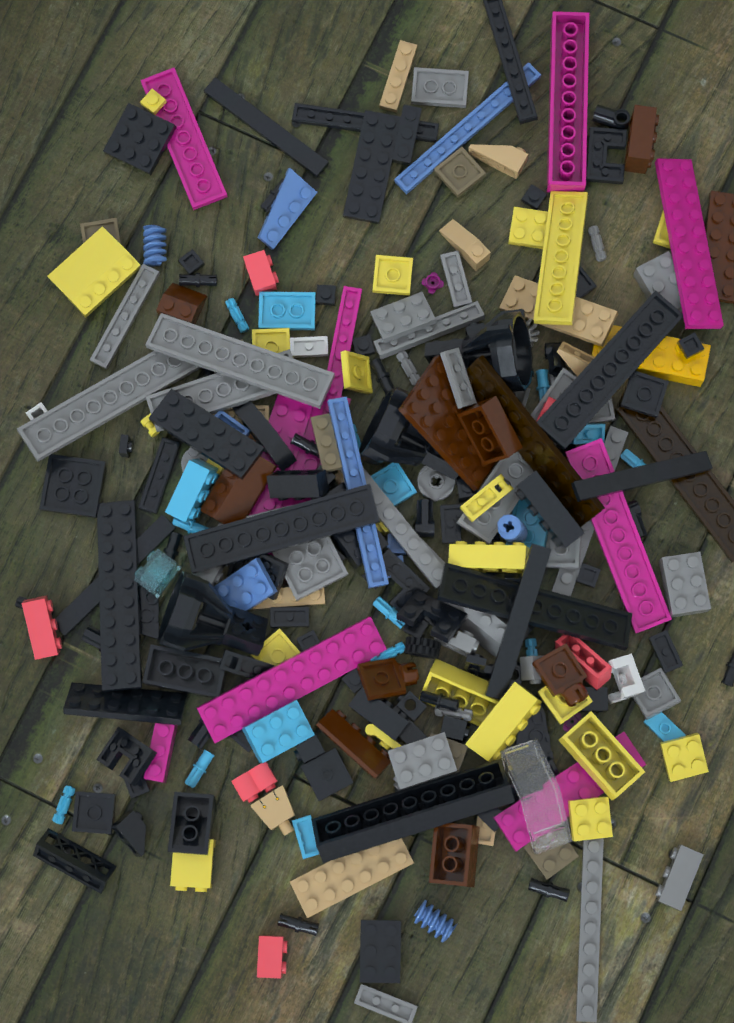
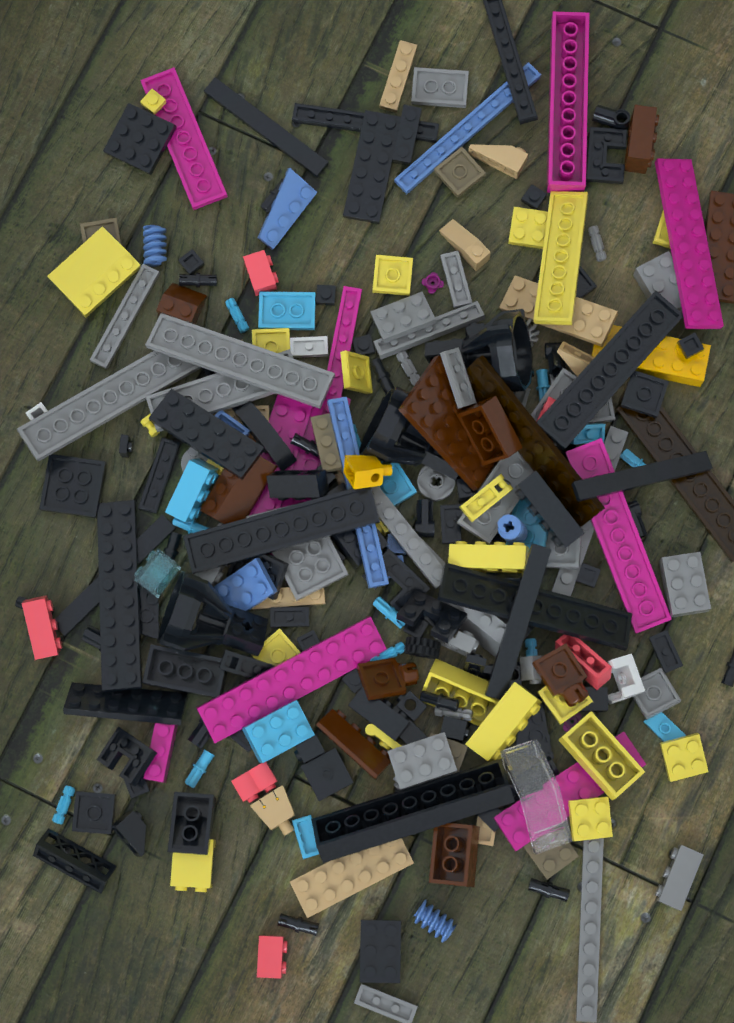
none -> yellow torso [343,455,392,489]

